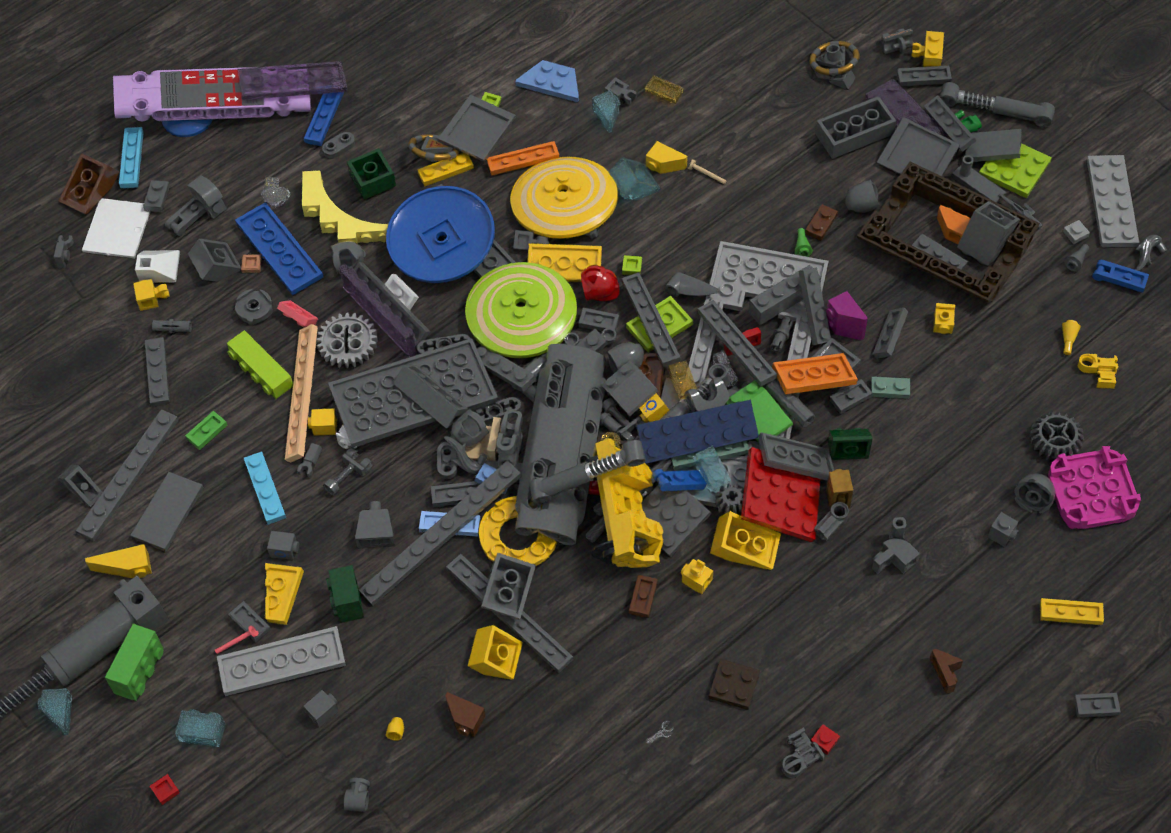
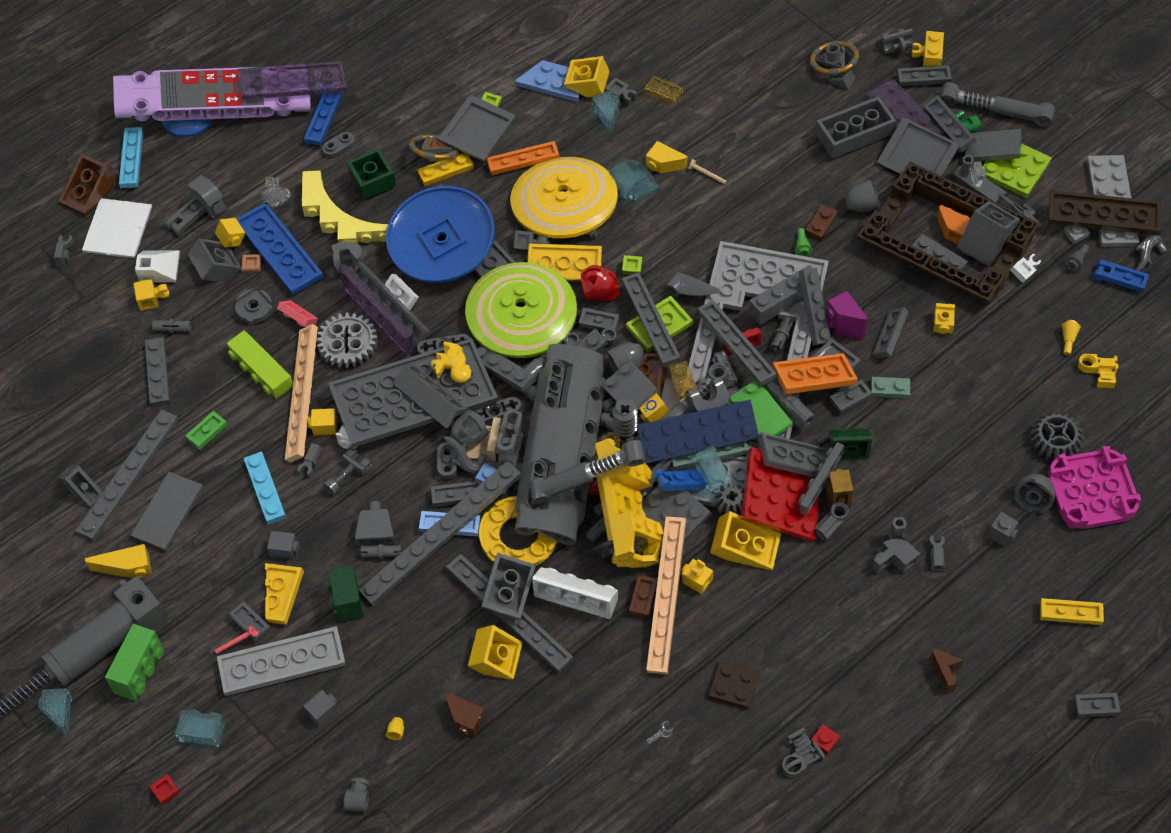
dark grey plate [143,180,170,212] -> none
none -> yellow brick [215,218,245,248]
none -> dark grey pin [361,544,402,559]
none -> yellow animal [431,341,472,383]
none -> white slope [532,567,618,619]
none -> yellow slope [564,56,610,97]
none -> dark grey piece [613,398,638,438]
none -> light nougat plate [646,516,686,675]
none -> dark grey plate [798,442,844,516]
none -> dark grey bar [929,536,945,571]
none -> clear plate [971,162,986,187]
none -> white plate [1010,254,1041,283]
none -> dark brown plate [1048,190,1161,235]

